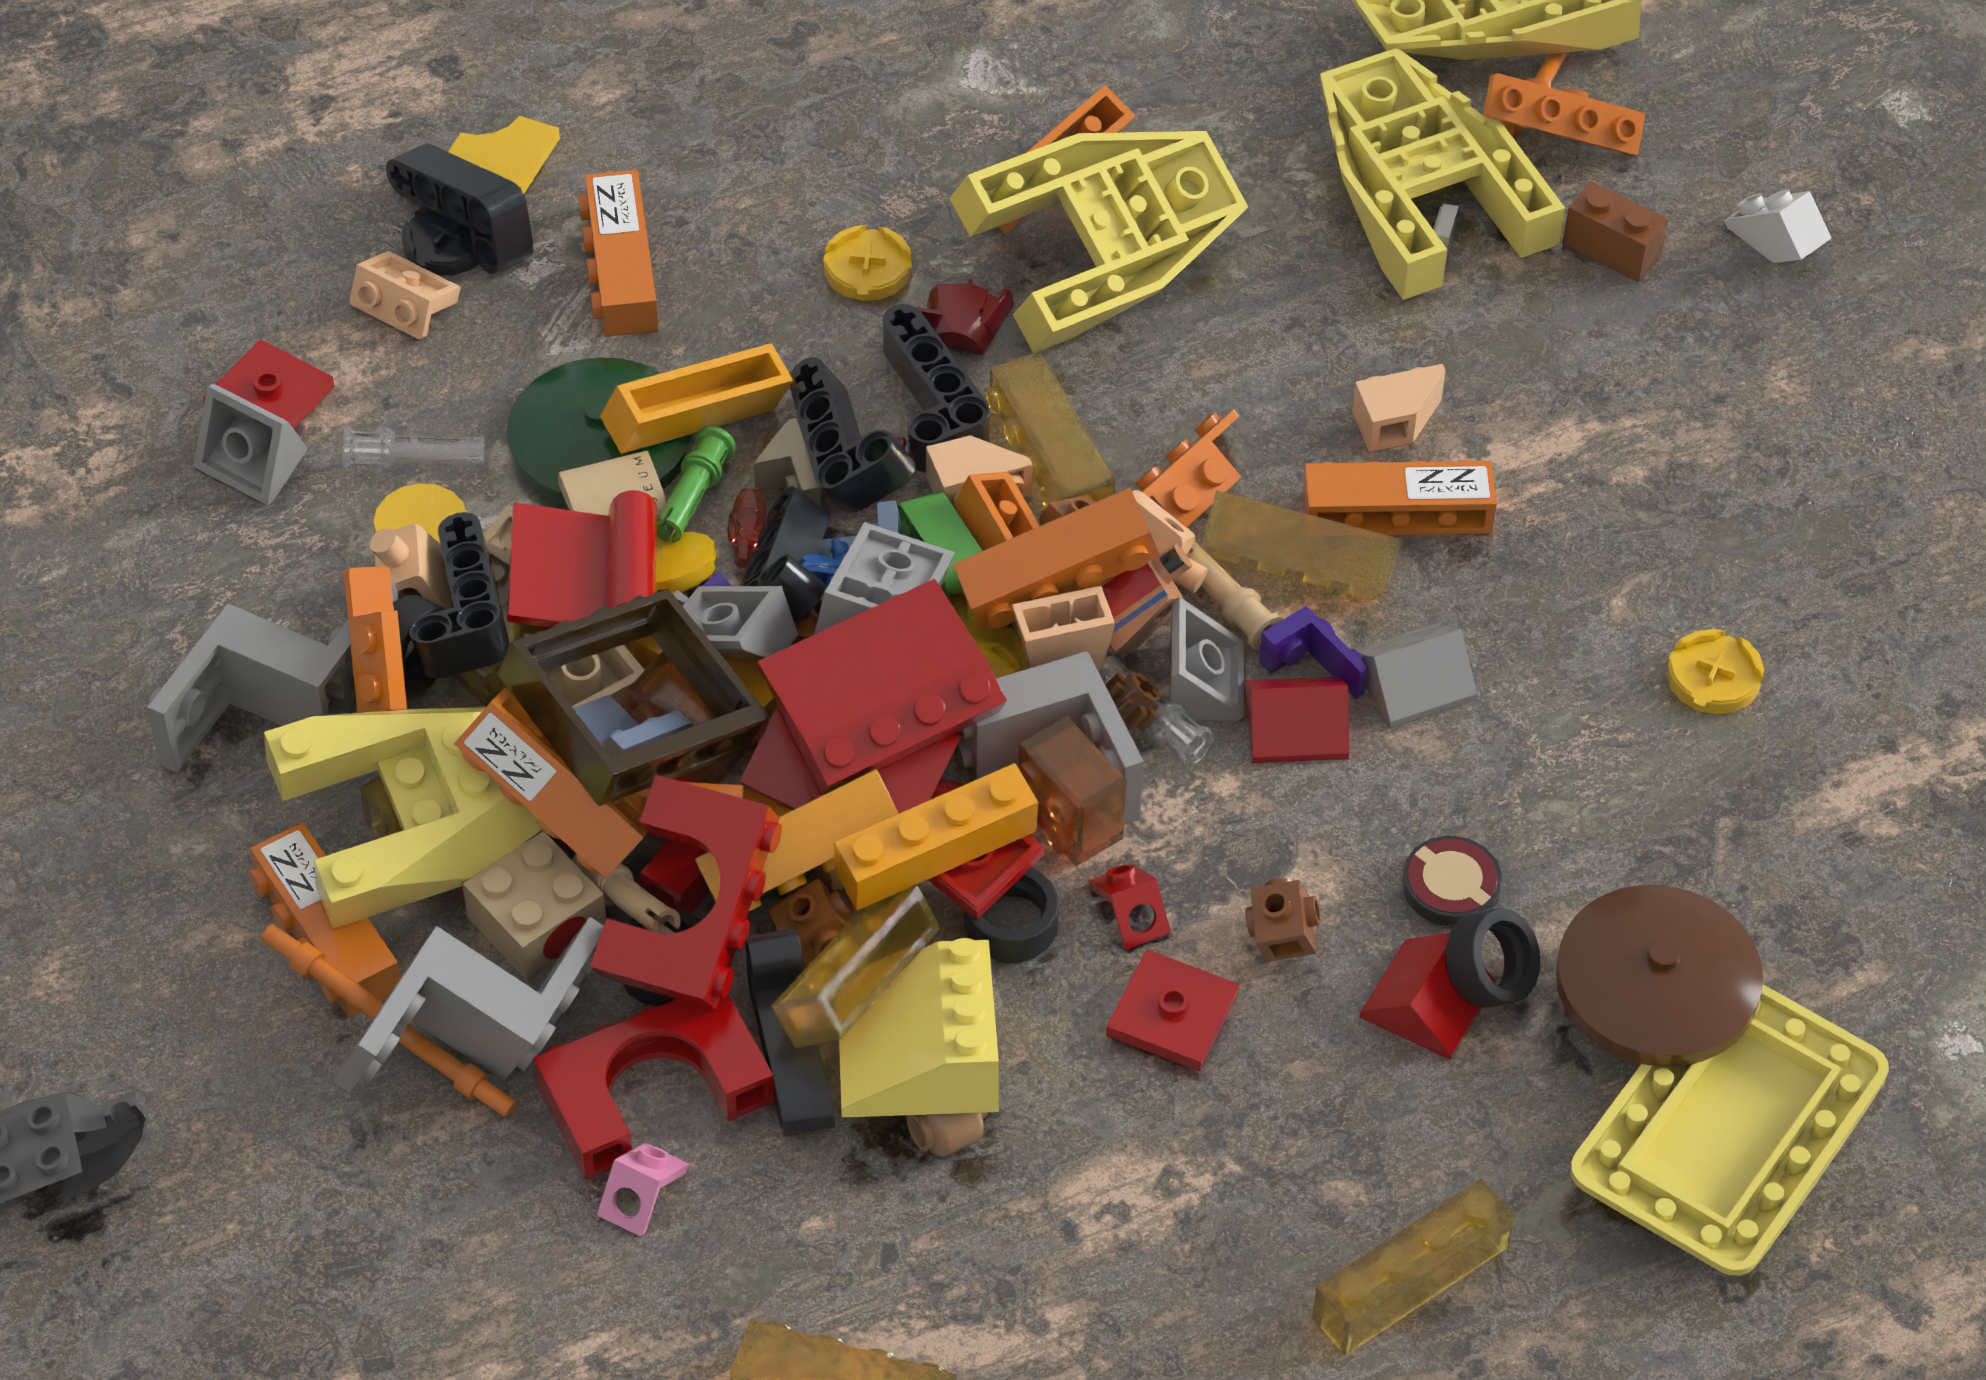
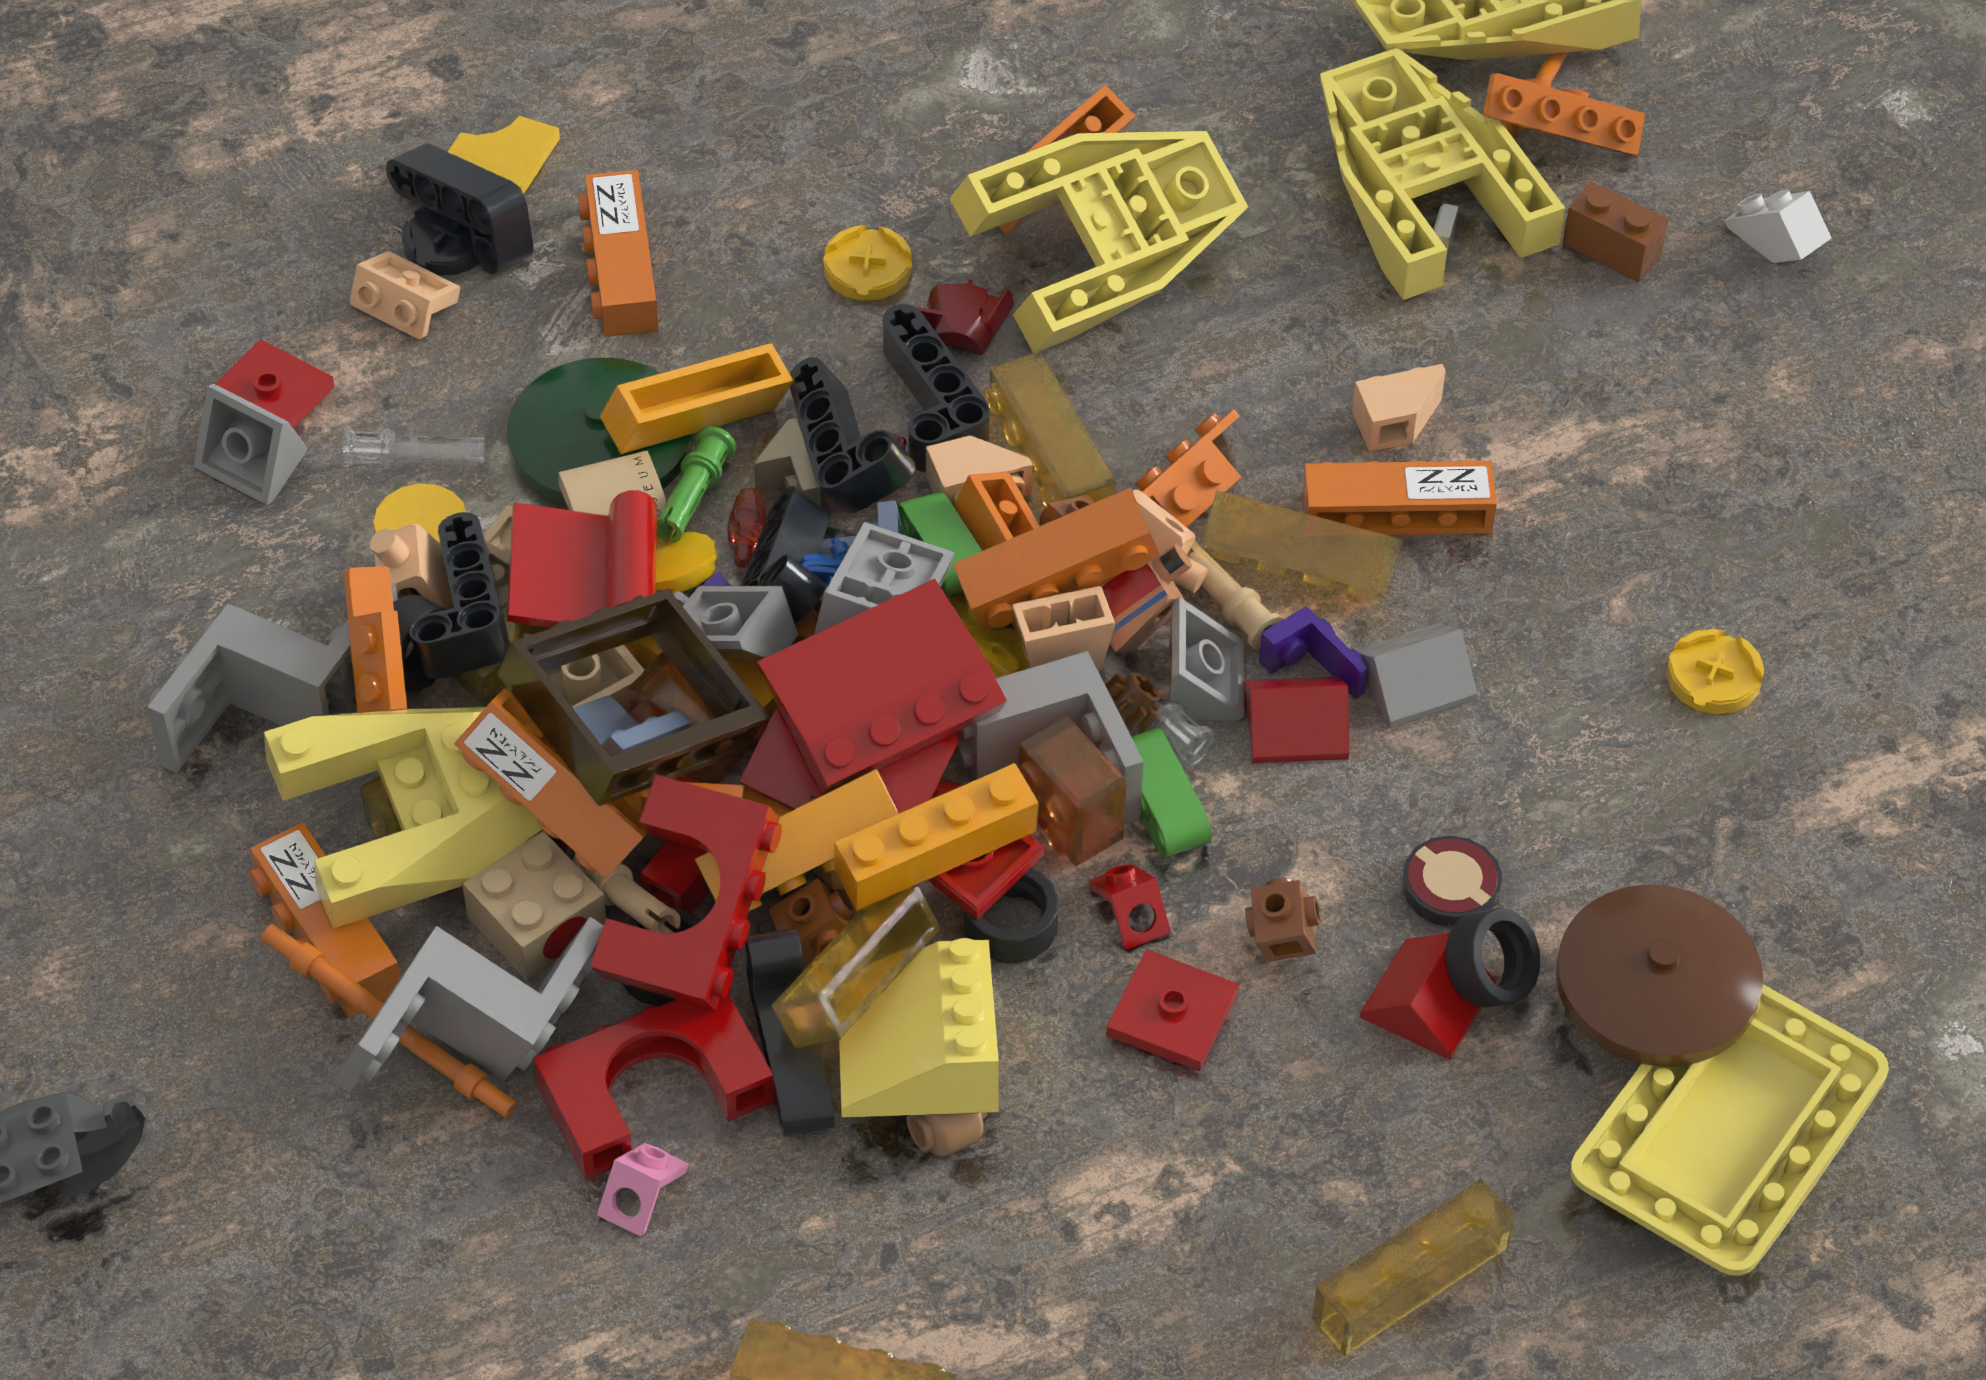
none -> bright green beam [1131,728,1212,858]

